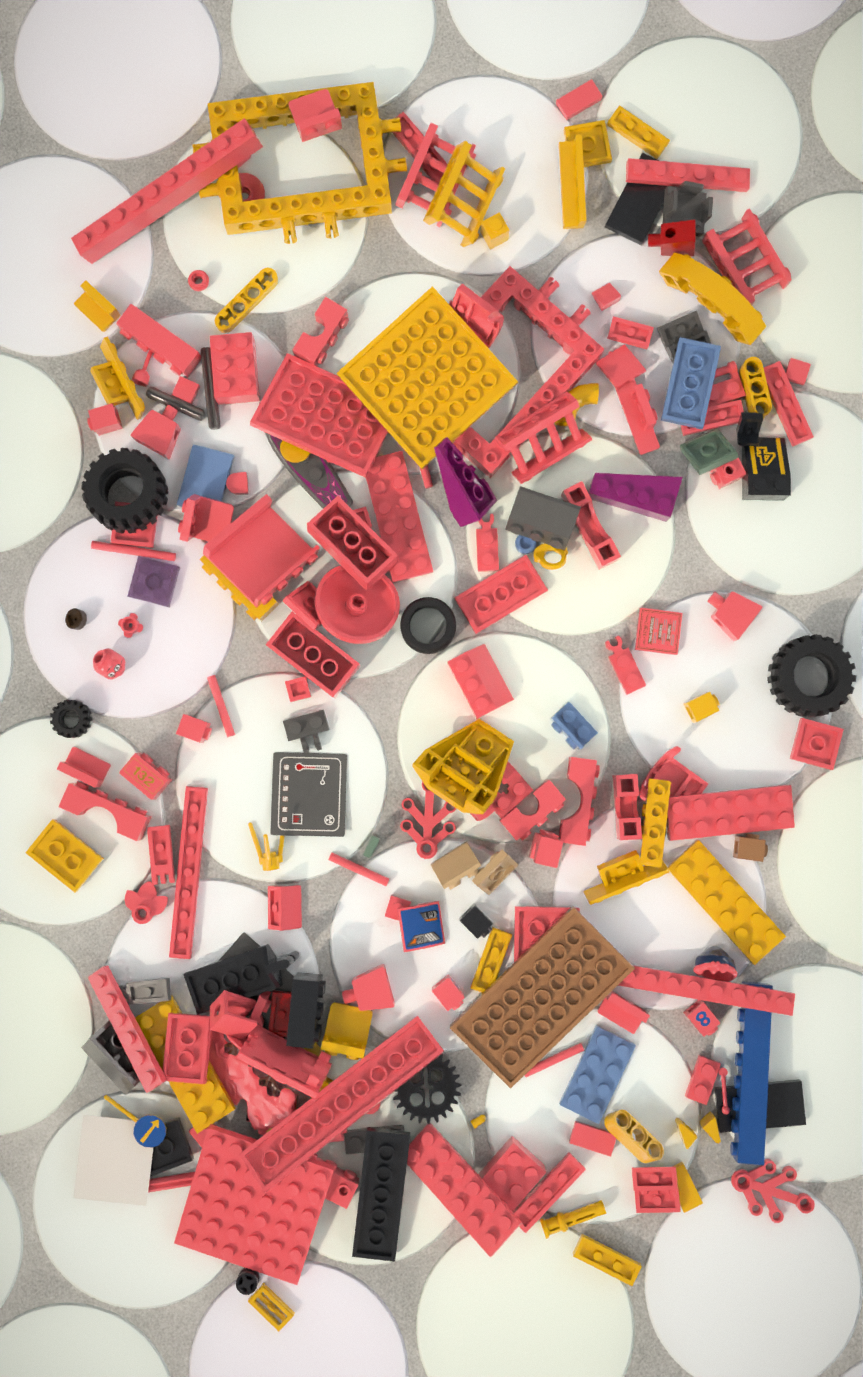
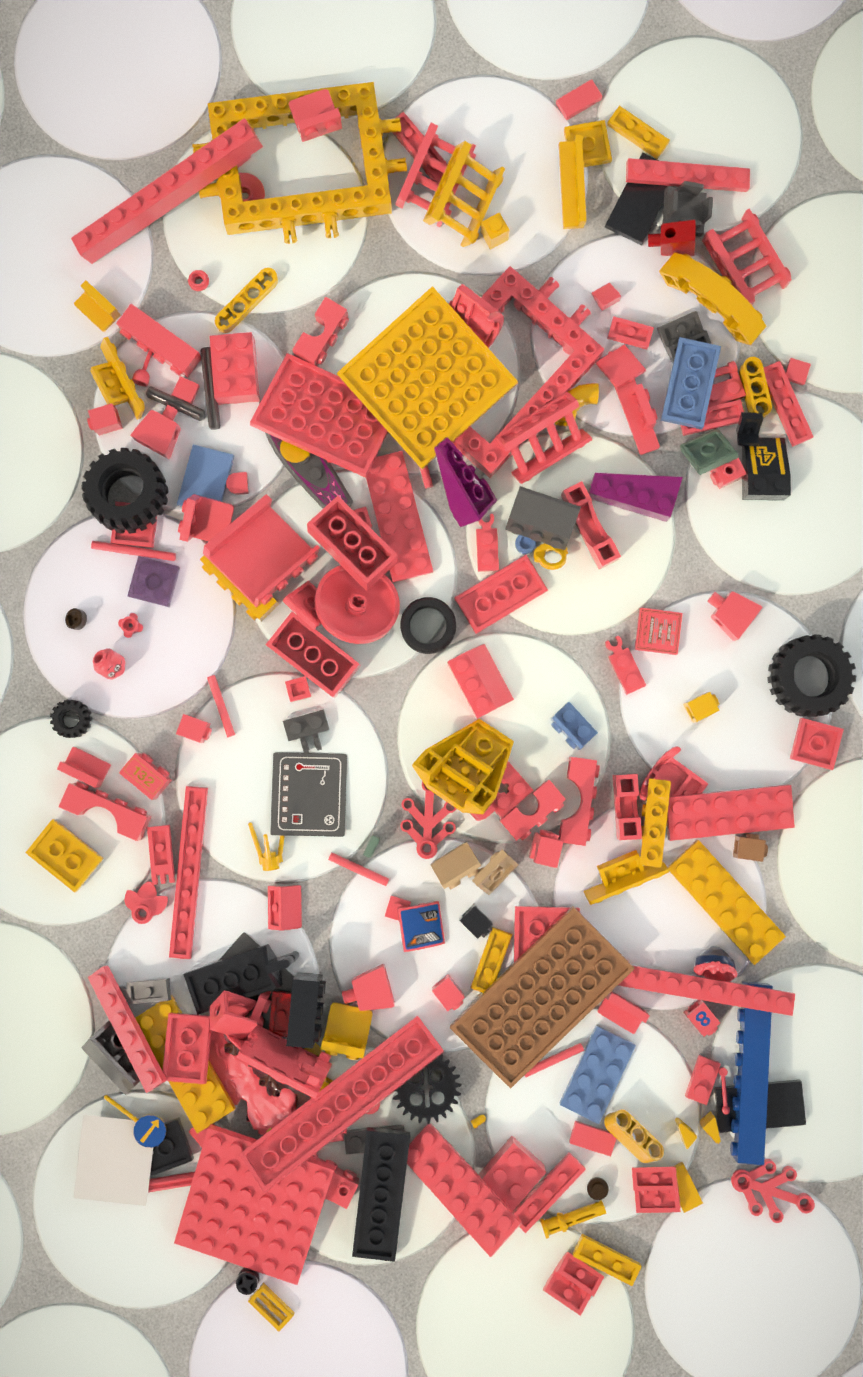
none -> coral slope [542,1252,604,1316]
none -> dark brown plate [587,1177,609,1200]

